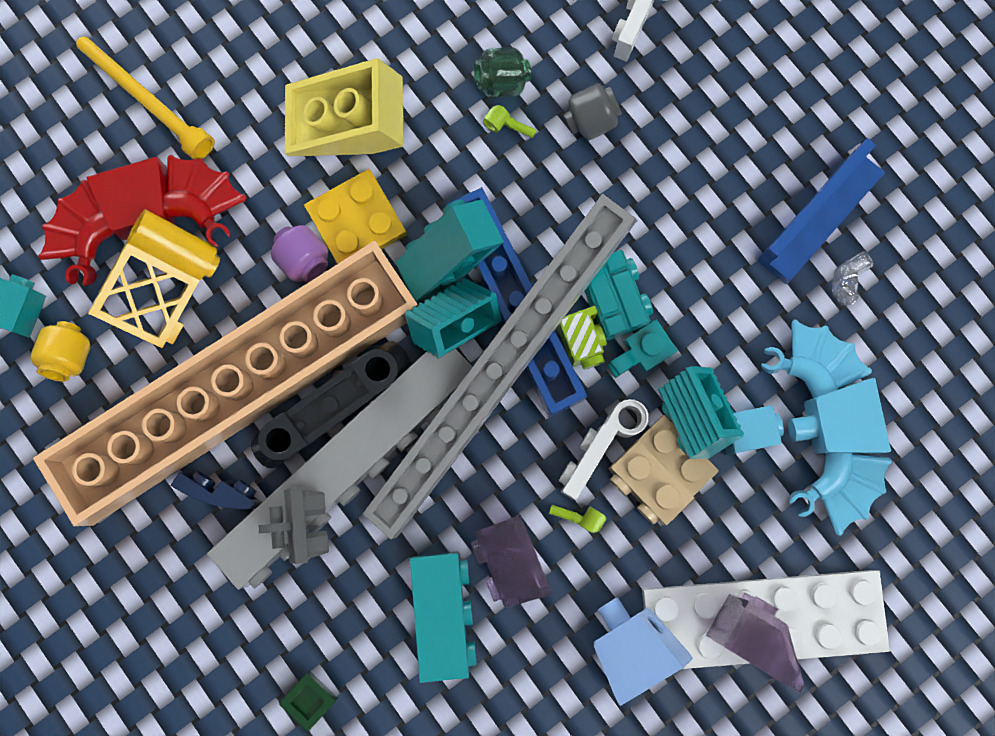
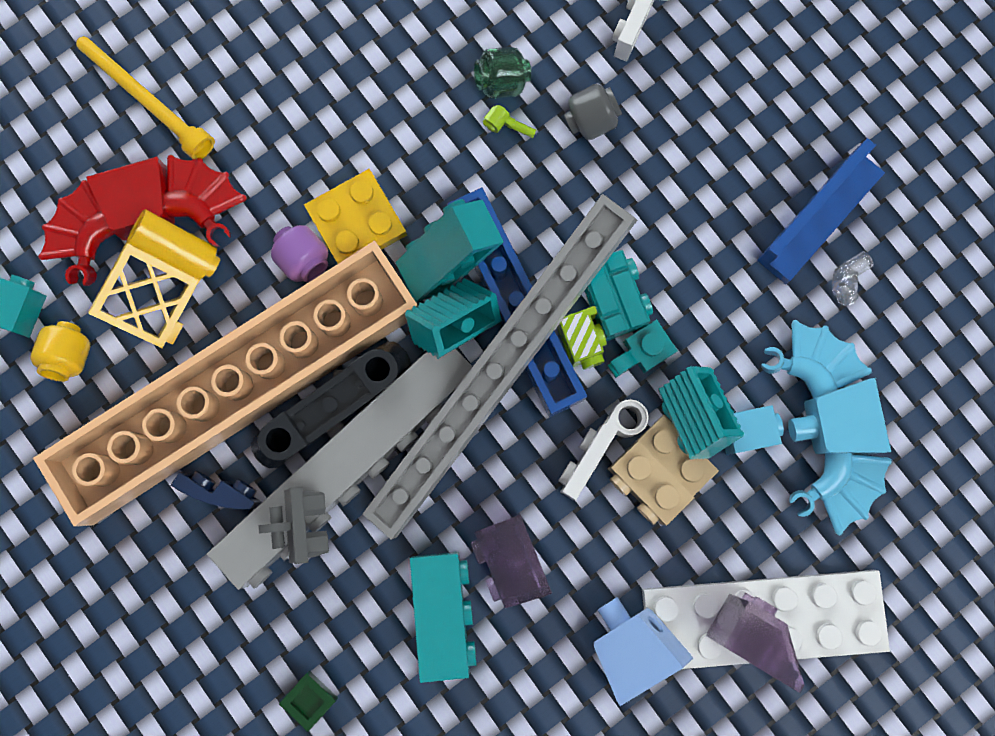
light yellow slope [285,58,404,157] -> none
lime hand [549,505,606,533] -> none

